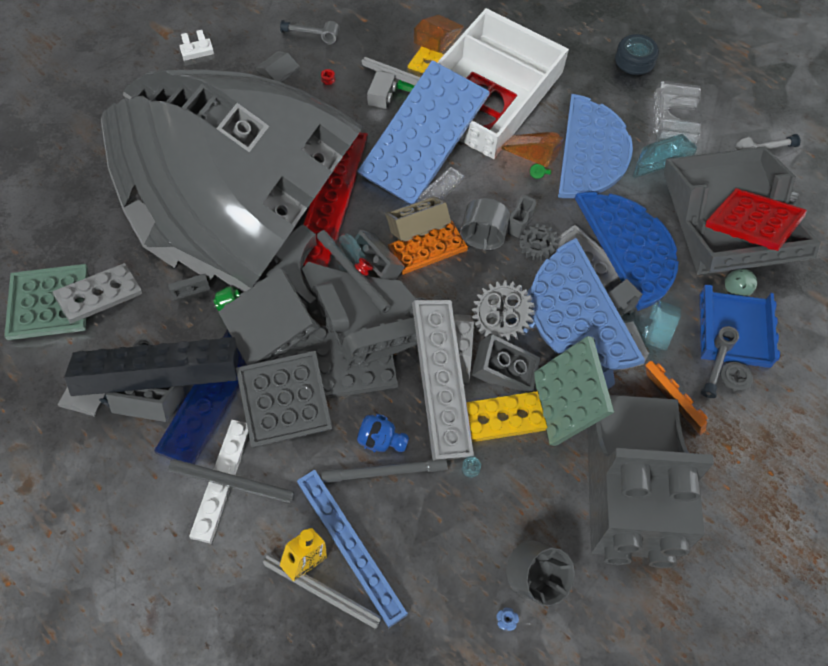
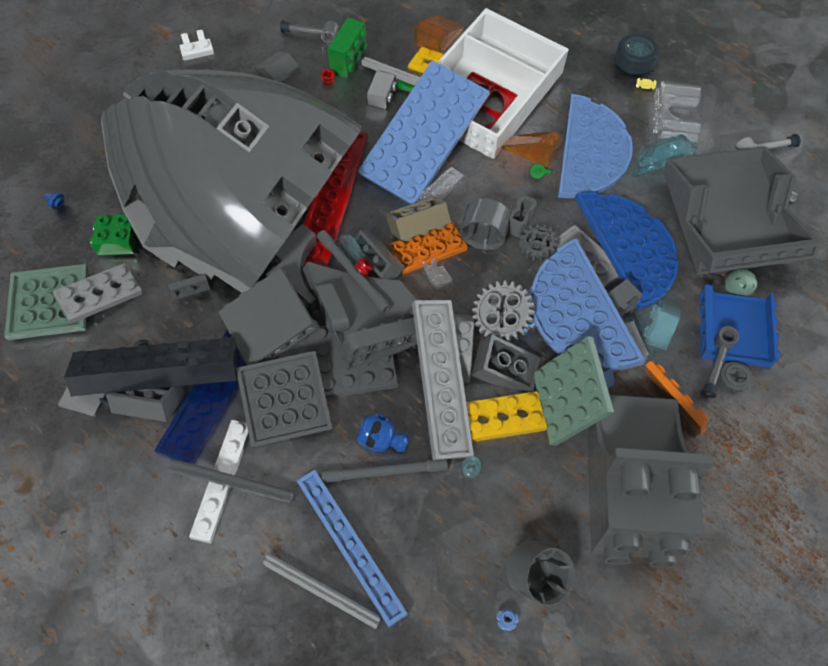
green head [213,286,241,311] -> none
yellow torso [280,528,327,582] -> none
red plate [705,188,807,251] -> none
none -> blue plate [44,192,65,209]
none -> green brick [90,214,136,255]
none -> green brick [328,18,367,78]
none -> clear plate [423,258,452,290]
none -> light yellow piece [636,78,656,90]

